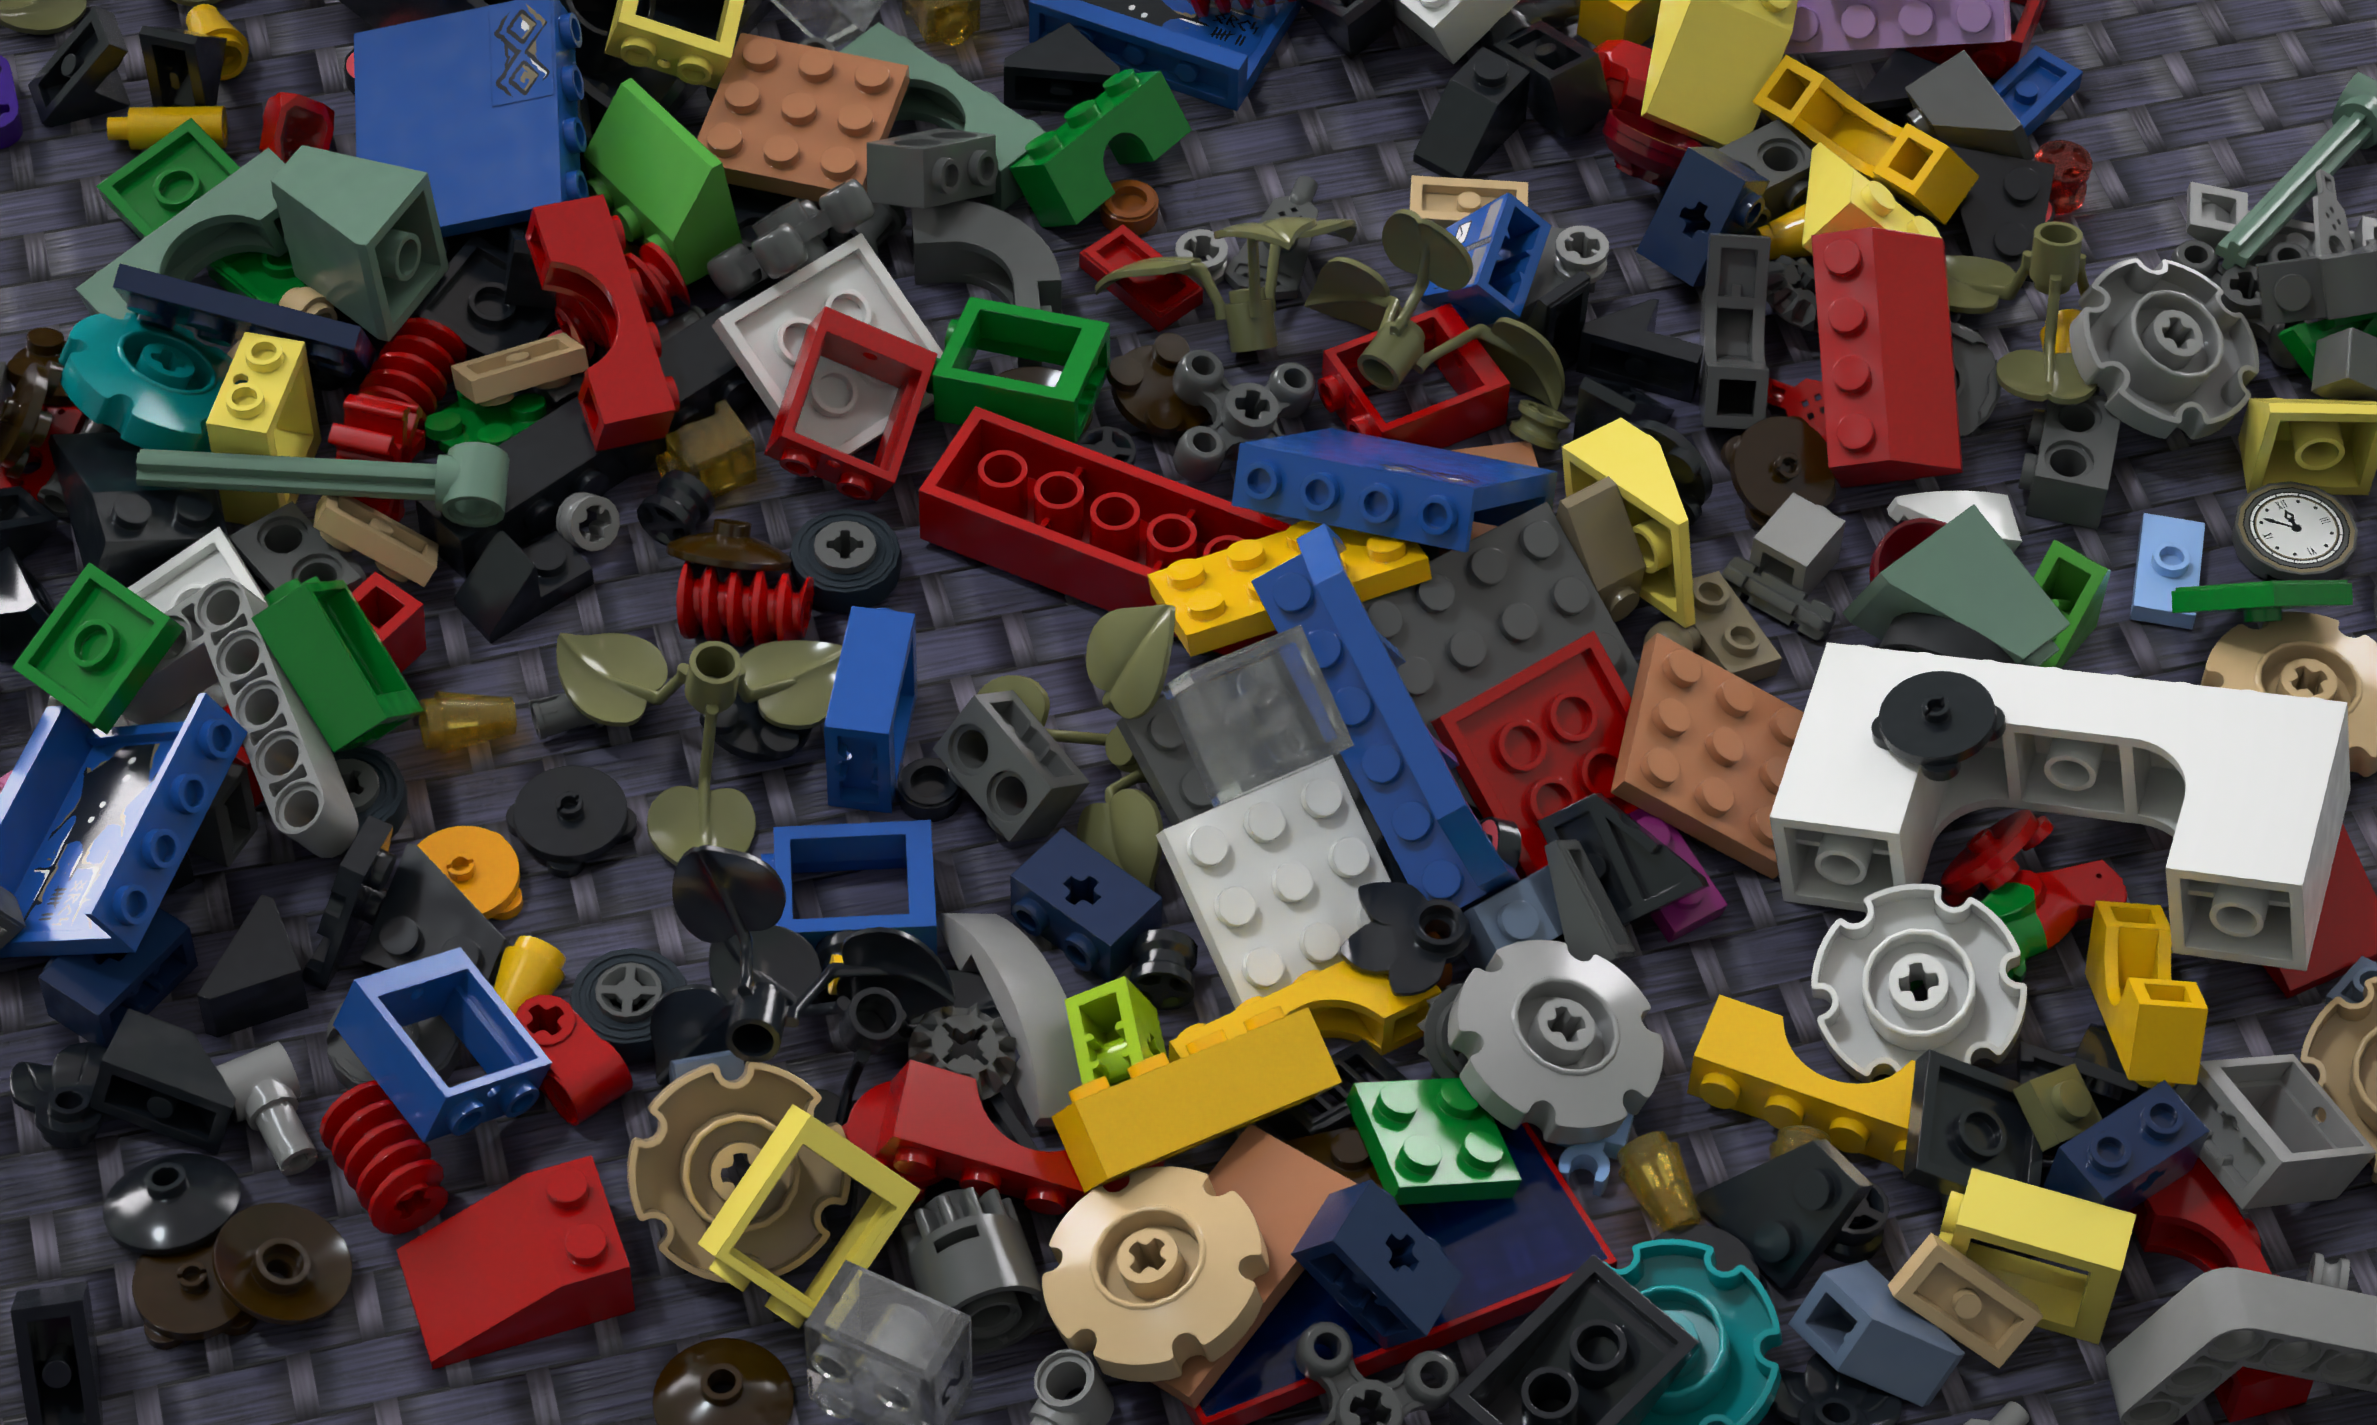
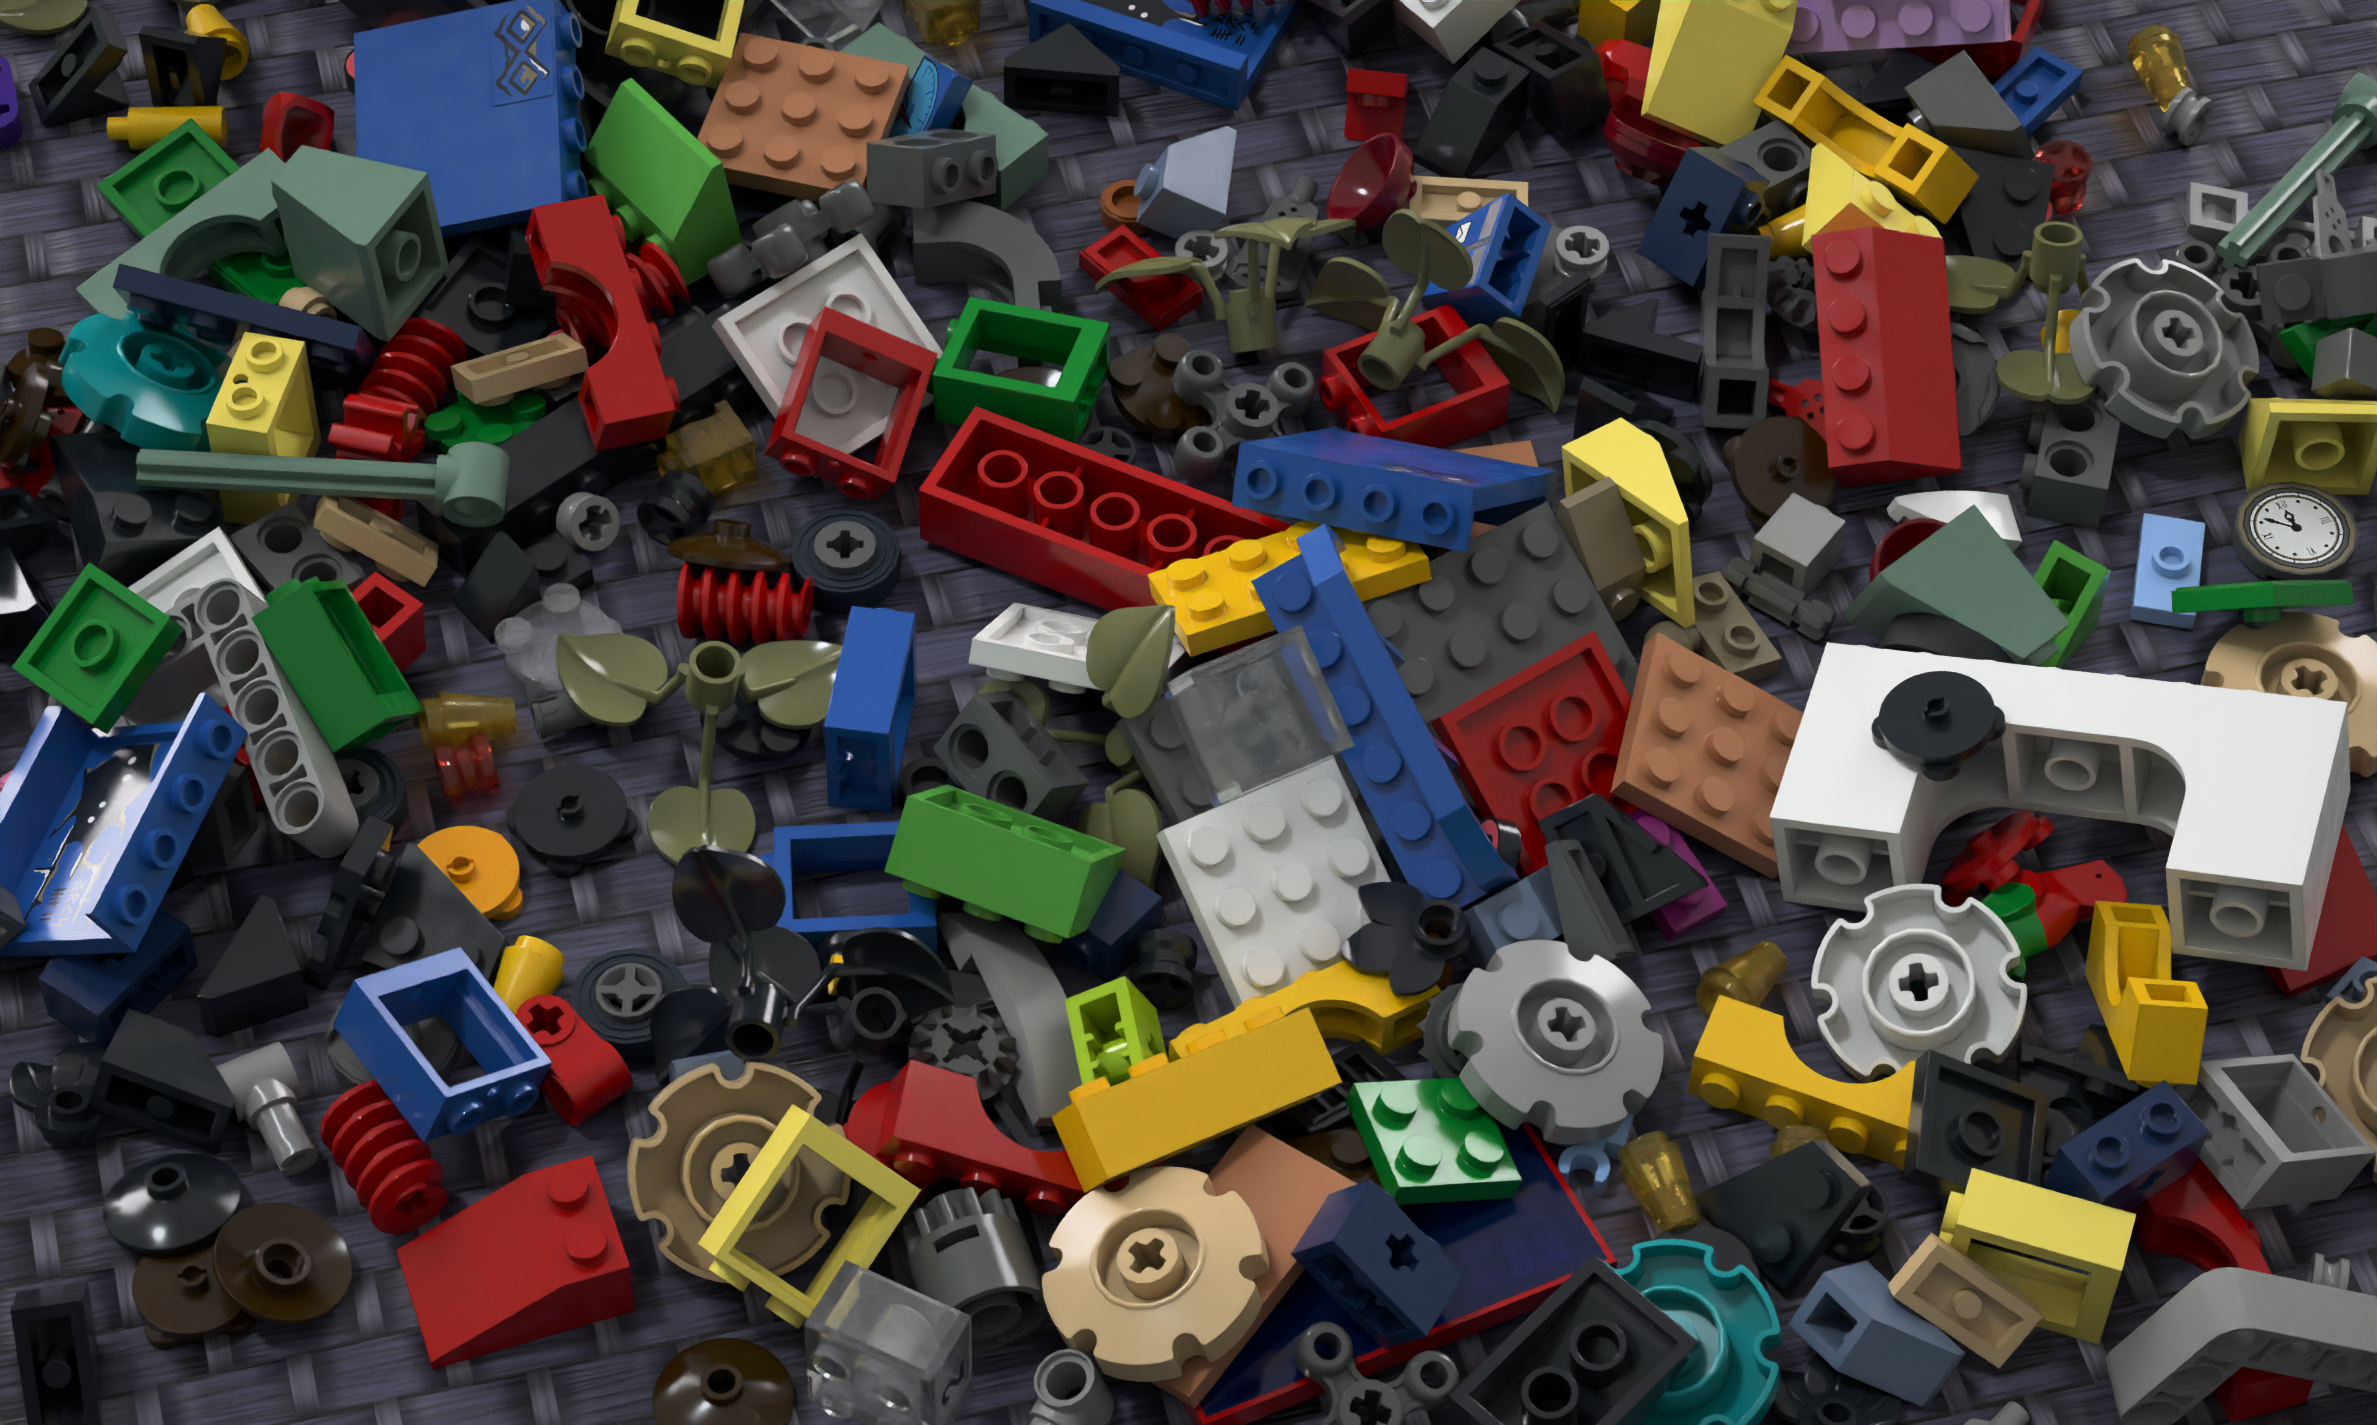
green arch [1009,69,1192,228] -> none
olive bush [1509,400,1571,450] -> none
olive plate [2013,1063,2102,1152] -> none
none -> clear red wheel [431,731,500,807]
none -> clear piece [494,583,623,691]
none -> bright green slope [884,784,1127,943]
none -> slope [888,55,974,138]
none -> white plate [969,602,1194,699]
none -> sand blue slope [1134,126,1237,240]
none -> dark red piece [1326,132,1417,233]
none -> red slope [1344,68,1411,141]
none -> clear yellow cone [1696,940,1787,1019]
none -> clear yellow cone [2127,24,2191,112]
none -> light grey bush [2160,87,2214,146]

